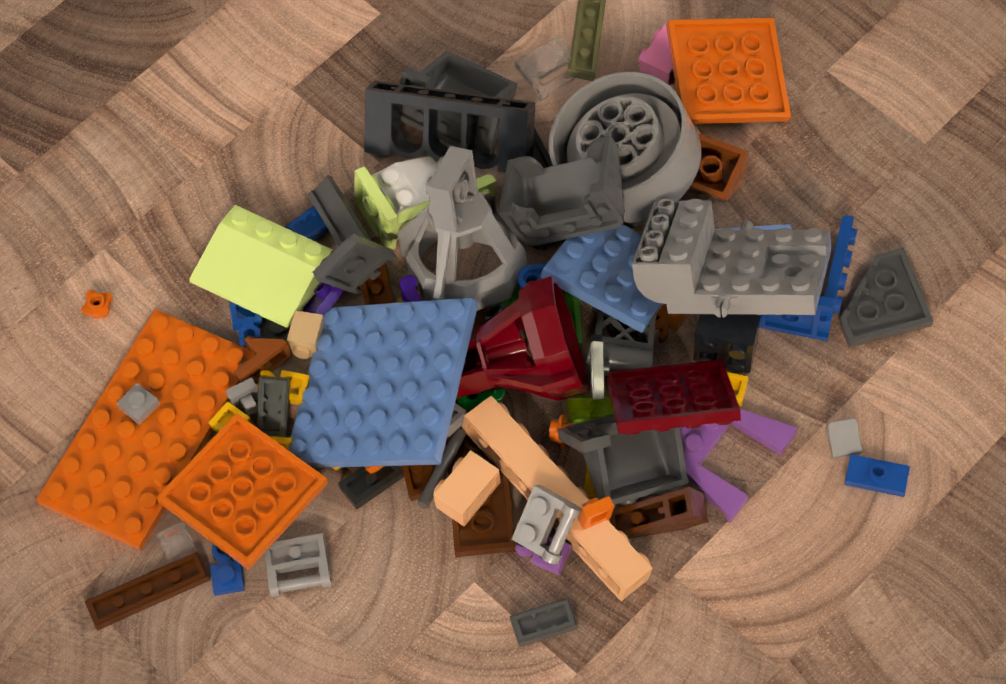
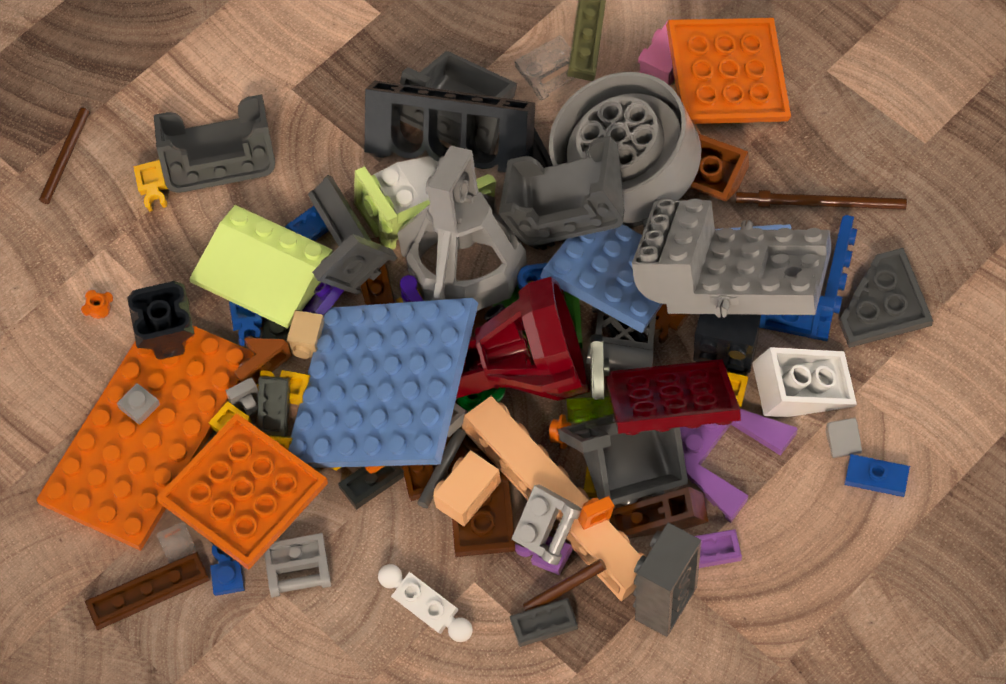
none -> reddish brown bar [39,108,90,204]
none -> black piece [127,281,195,359]
none -> yellow plate [133,160,168,212]
none -> dark grey windscreen [154,94,275,193]
none -> white plate [378,564,473,642]
none -> reddish brown bar [523,559,607,611]
none -> dark grey brick [633,523,702,637]
none -> medium lavender plate [695,529,742,568]
none -> reddish brown bar [735,190,907,210]
none -> white slope [752,347,857,417]

